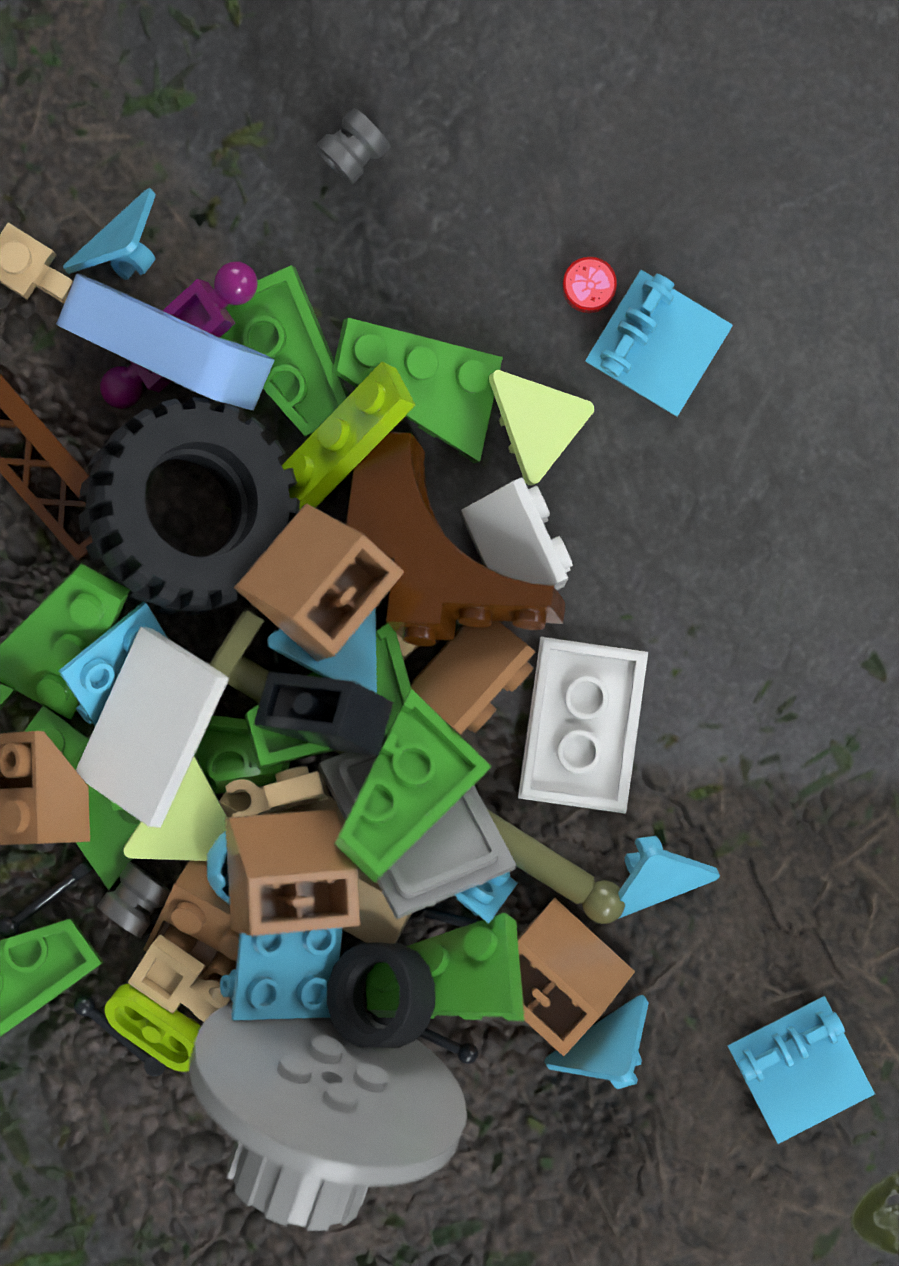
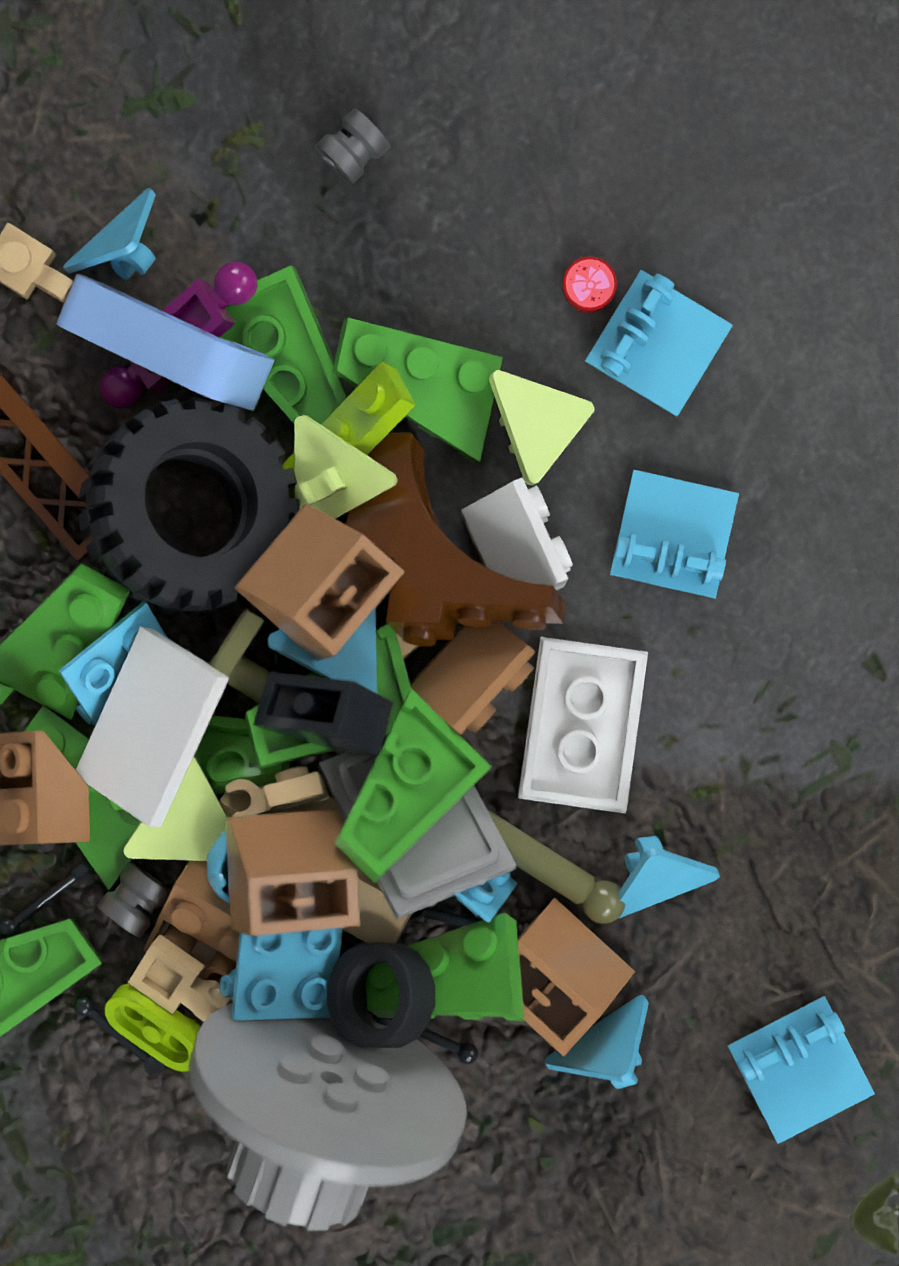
none -> yellowish green piece [294,415,397,519]
none -> medium azure hinge [610,470,739,599]

